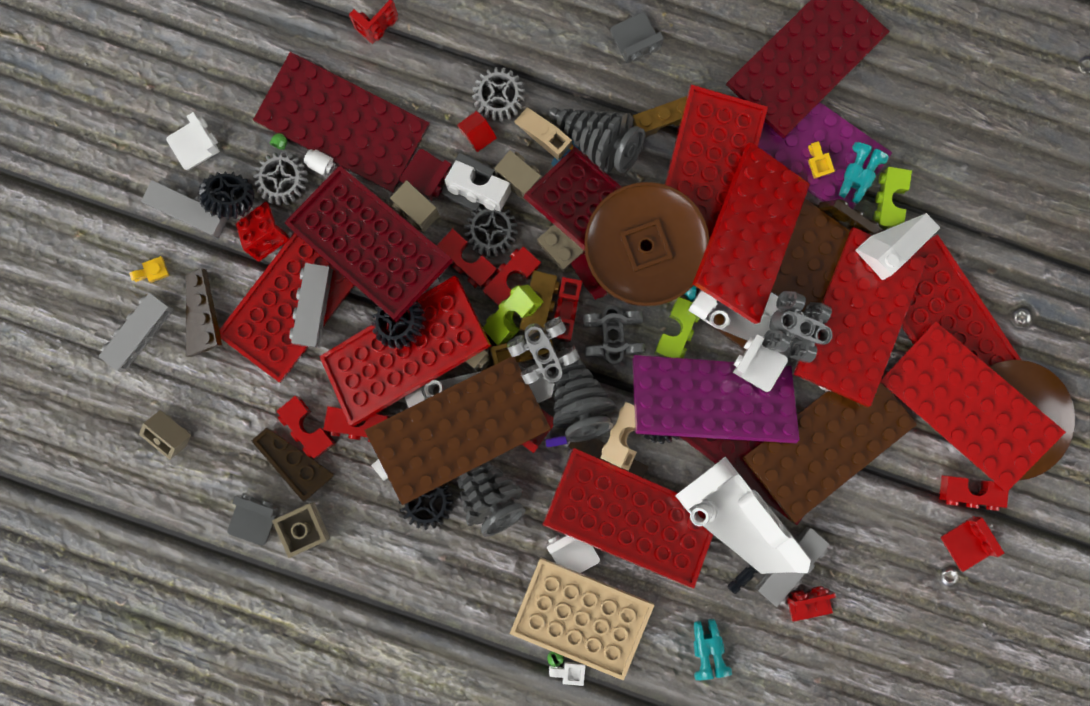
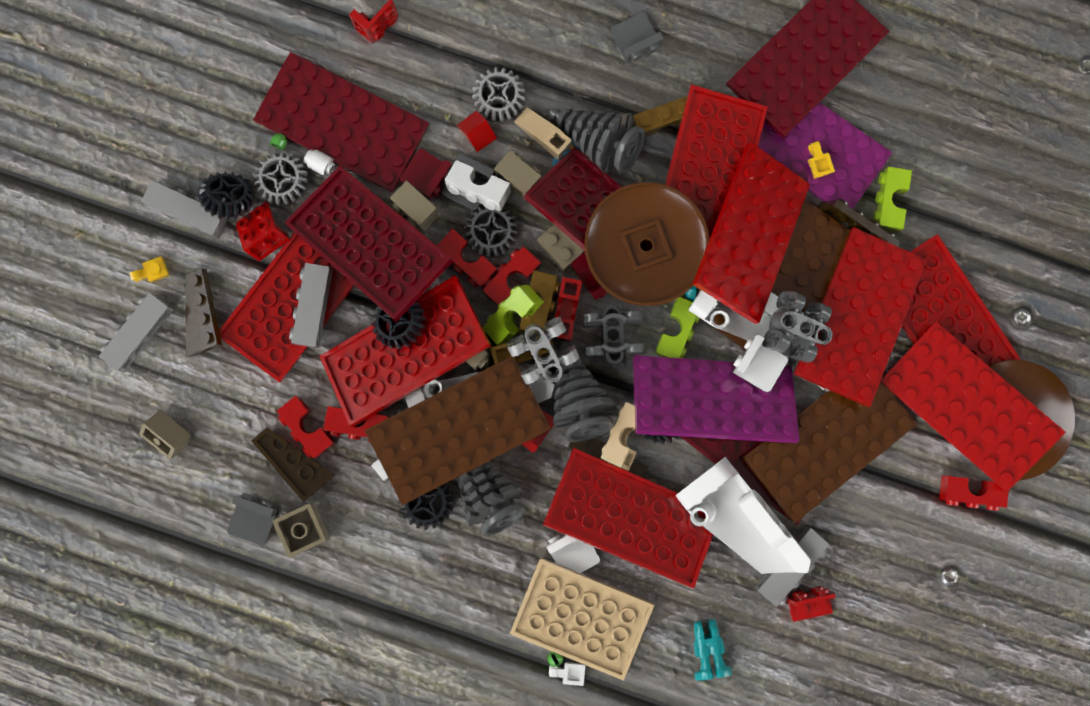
white bracket [166,112,220,171] -> none
dark purple tile [545,436,568,447] -> none
black axle [727,564,759,594] -> none
teal piece [839,142,889,204] -> none
white wedge [855,213,940,280] -> none
red bracket [940,516,1004,572] -> none

